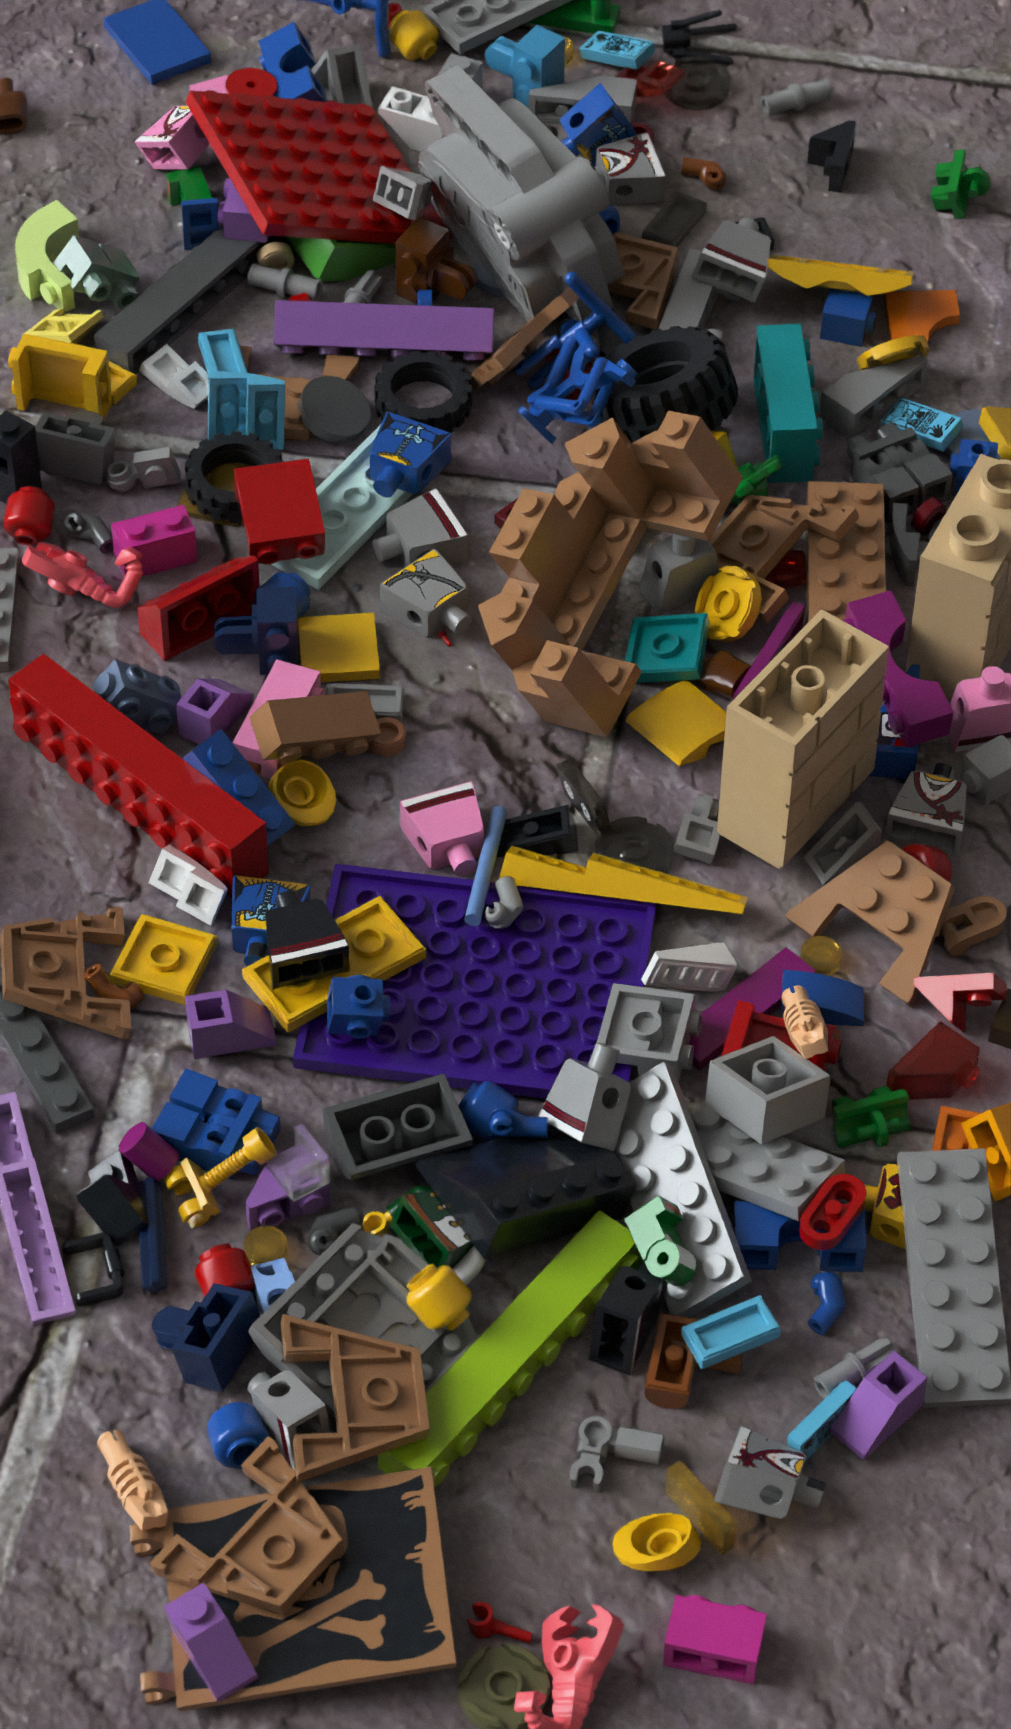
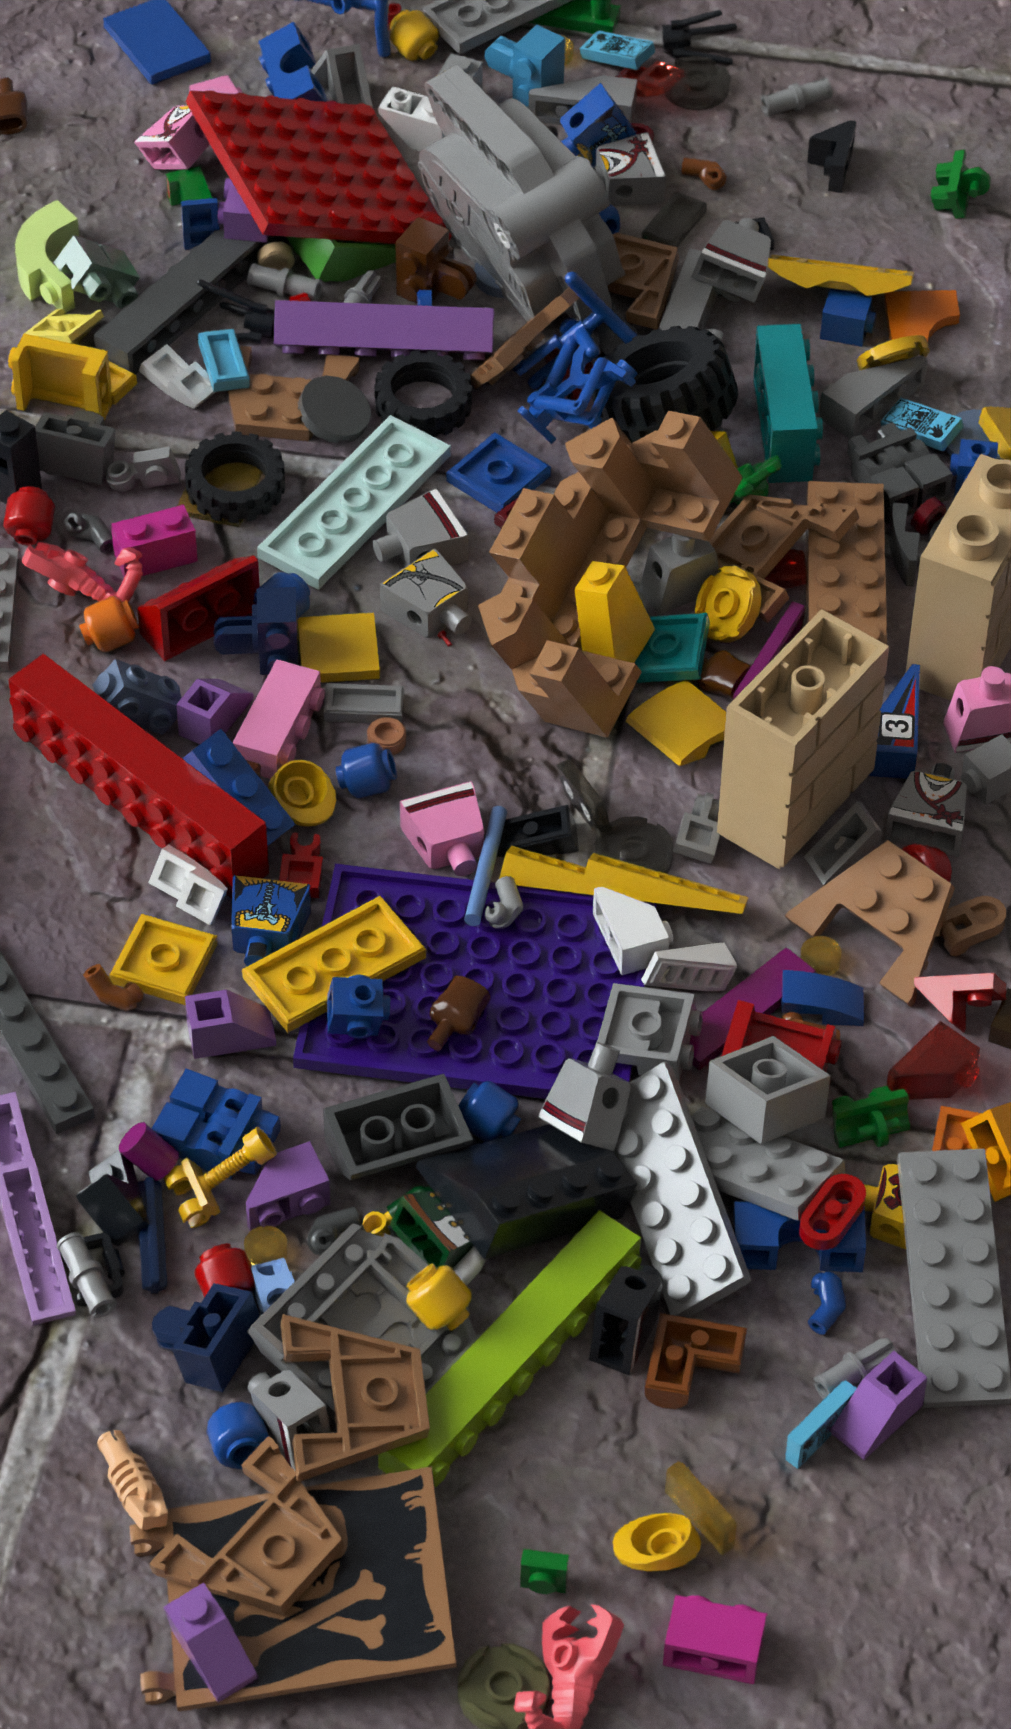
medium nougat wing [0,907,132,1039] -> none
medium azure slope [207,371,285,450] -> none
red piece [225,68,277,97] -> none
red panel [234,458,325,565] -> none
medium nougat brick [249,691,381,763] -> none
black torso [265,890,350,989] -> none
clear panel [267,1124,330,1202] -> none
blue torso [369,411,451,498] -> none
light grey slope [373,166,433,220] -> none
red hand [467,1602,533,1644] -> none
blue arm [489,1106,549,1138] -> none
light grey bar [569,1416,665,1492] -> none
leg [624,1195,697,1286] -> none
medium azure tile [681,1295,781,1370] -> none
light grey torso [714,1426,826,1519] -> none
light nougat hinge [782,986,828,1059] -> none
magenta arch [842,590,954,748] -> none
none -> light grey pin [56,1232,117,1318]
none -> orange head [79,596,140,653]
none -> black plant [197,279,275,344]
none -> red plate [279,832,323,898]
none -> blue head [336,743,397,799]
none -> reddish brown piece [427,976,491,1051]
none -> blue tile [446,432,551,513]
none -> green plate [520,1549,569,1594]
none -> yellow slope [574,561,655,663]
none -> white slope [593,886,673,975]

